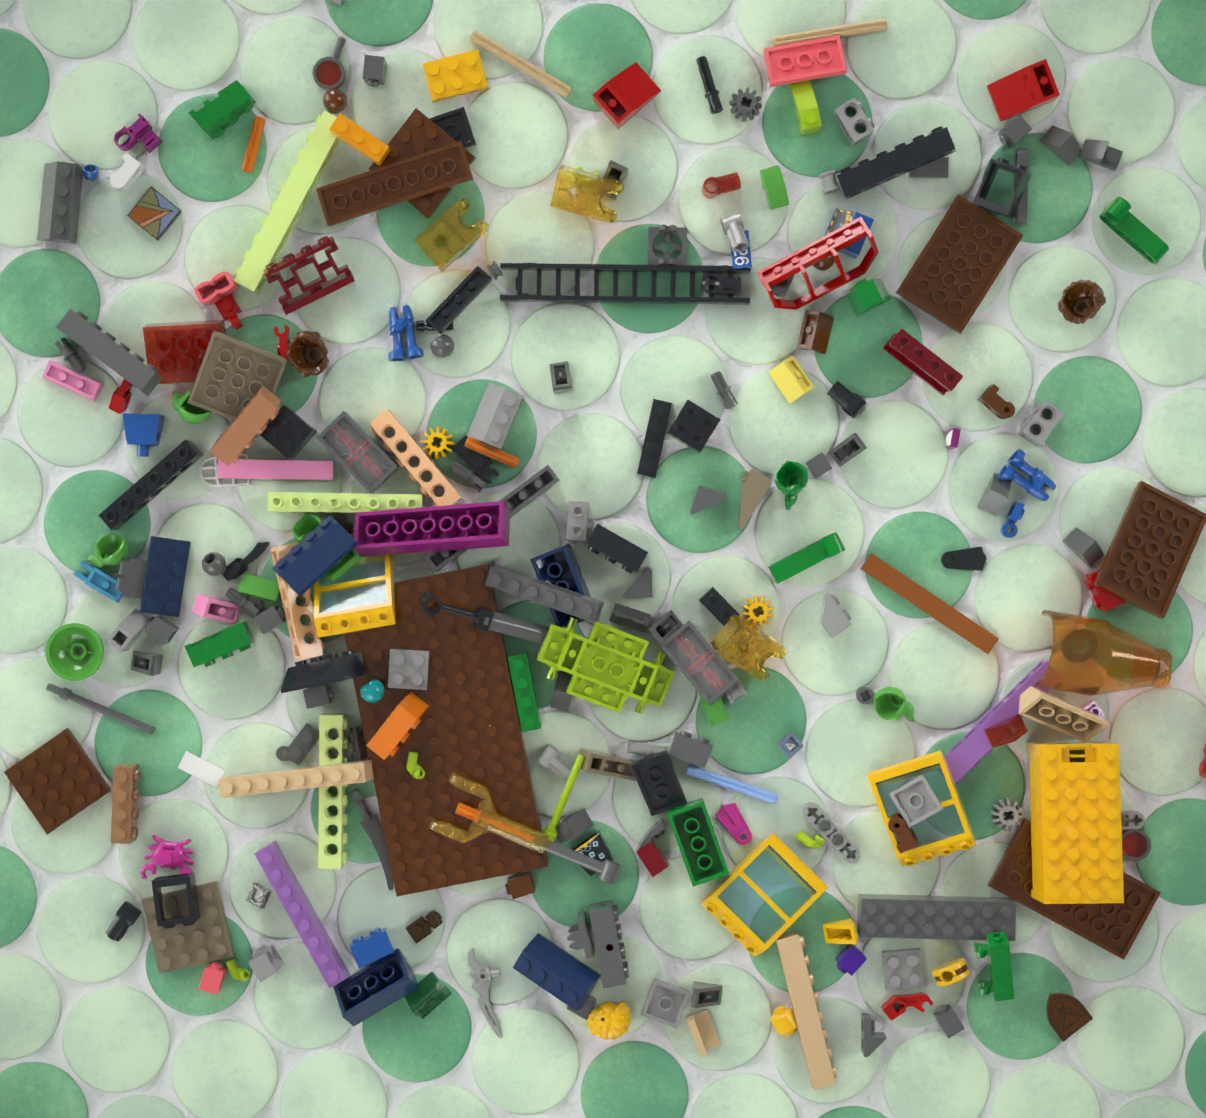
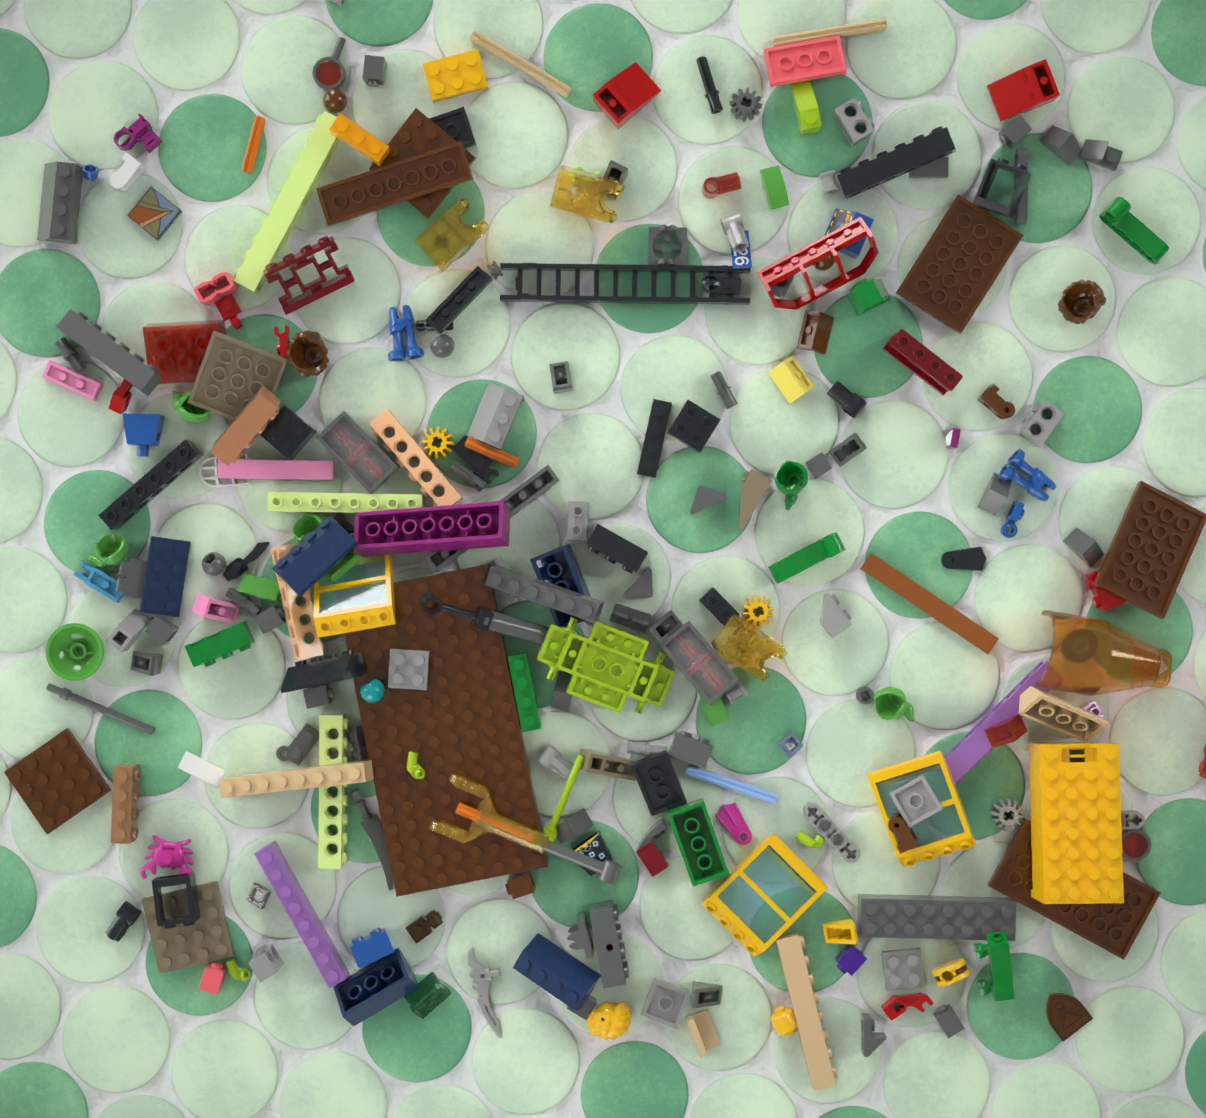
green wedge [188,80,256,139] -> none
orange wedge [366,692,429,760] -> none

